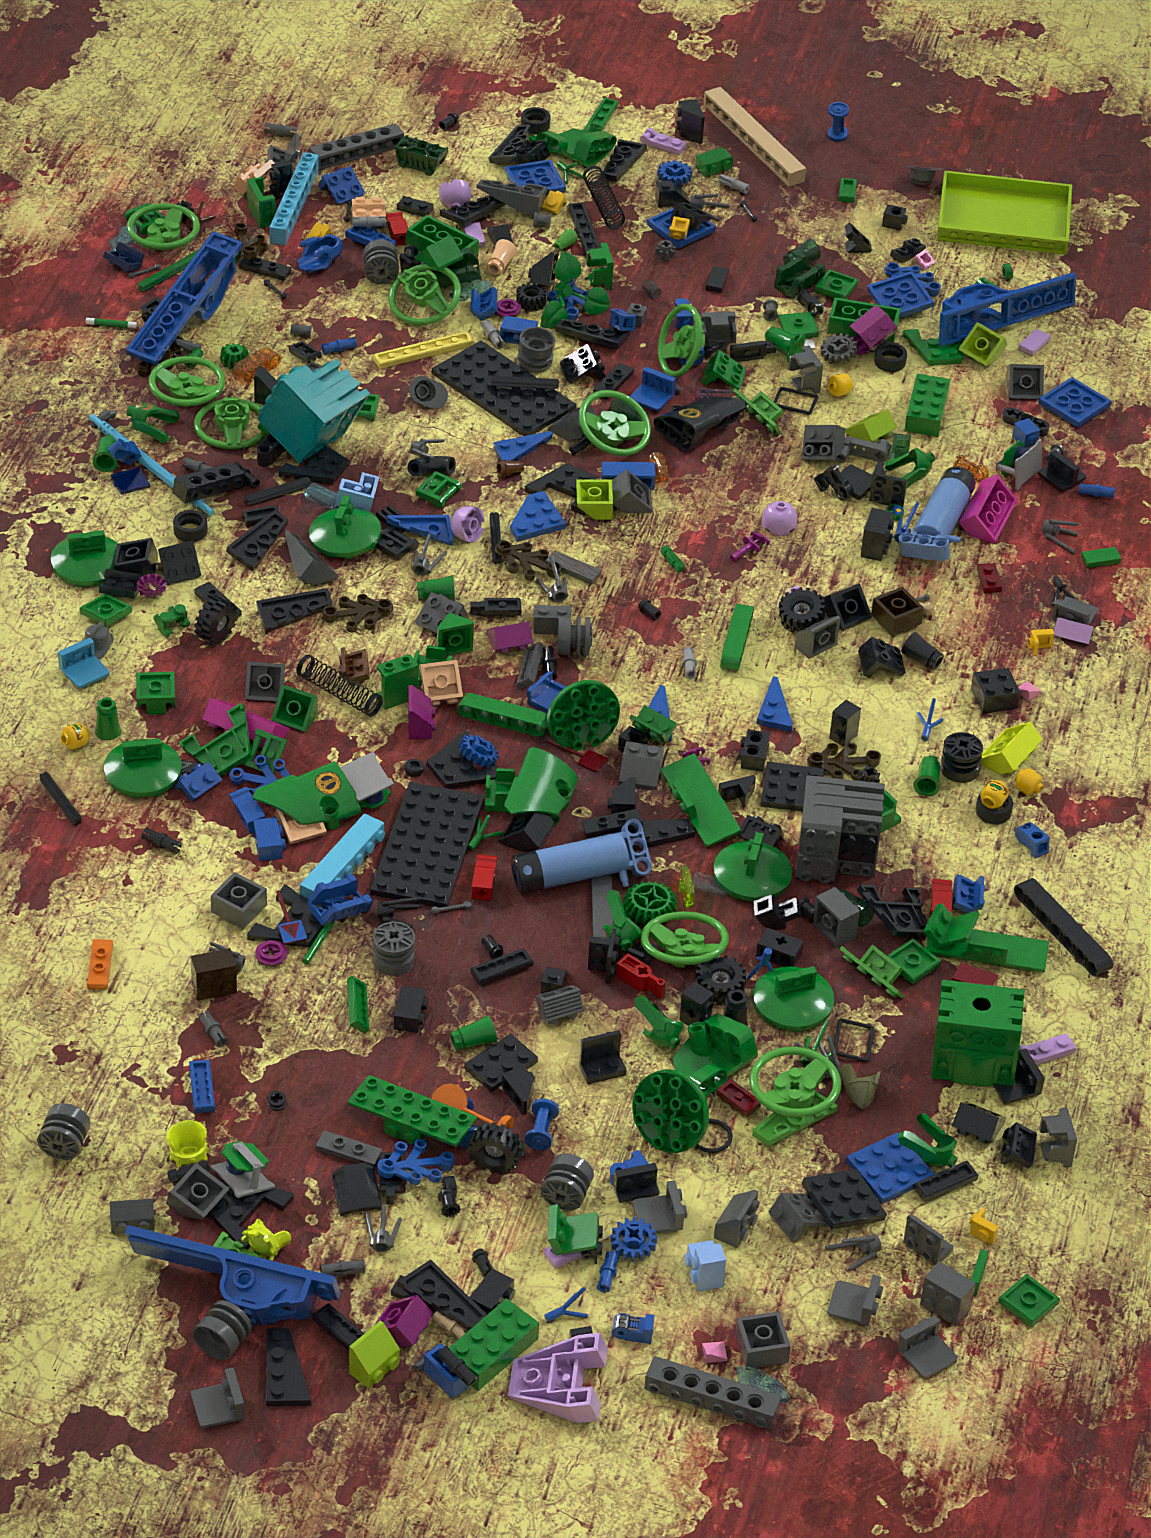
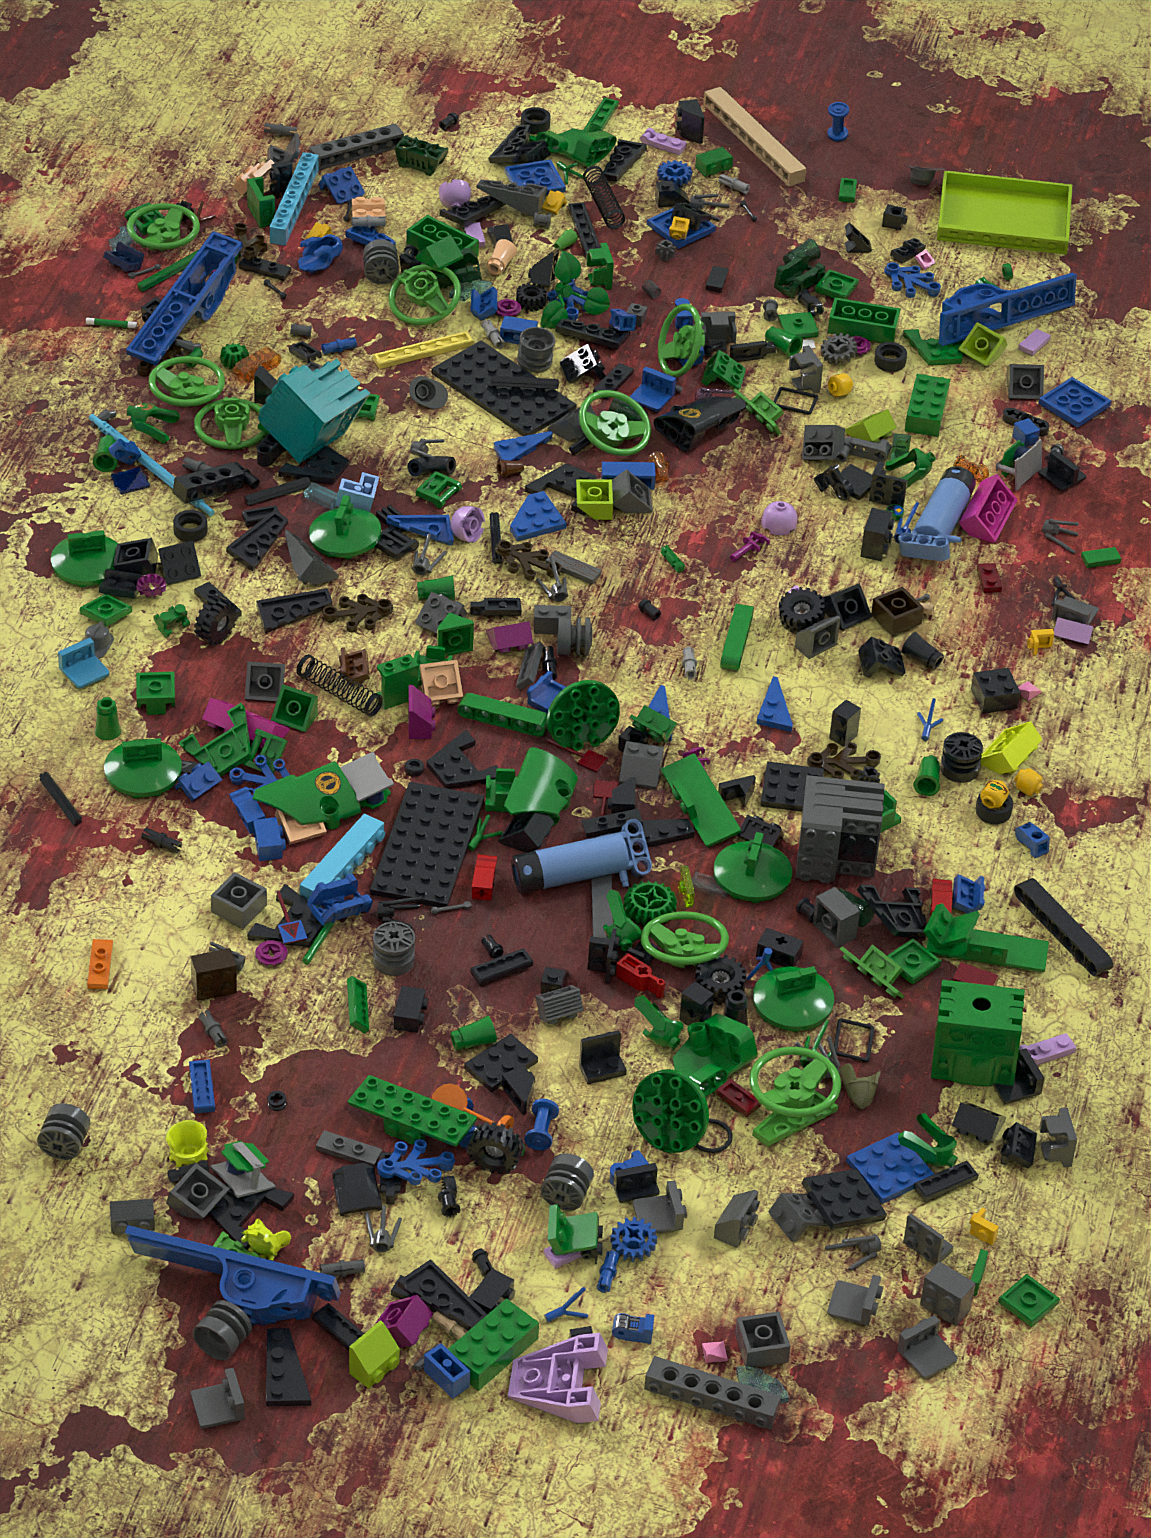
yellow head [60,723,90,750] -> none
red piece [385,212,408,246] -> none
black plate [397,196,433,217] -> none
black pin [437,1346,478,1387] -> none
blue gear [458,734,499,768] -> none
light blue brick [684,1240,726,1292] -> none
black brick [738,729,770,772] -> none
black brick [754,895,801,930] -> none
green plate [787,332,805,363] -> none
magenta slope [850,305,897,352] -> none
blue plate [867,271,934,318] -> none
blue pin [1079,483,1115,499] -> none
none -> dark red piece [593,780,618,816]

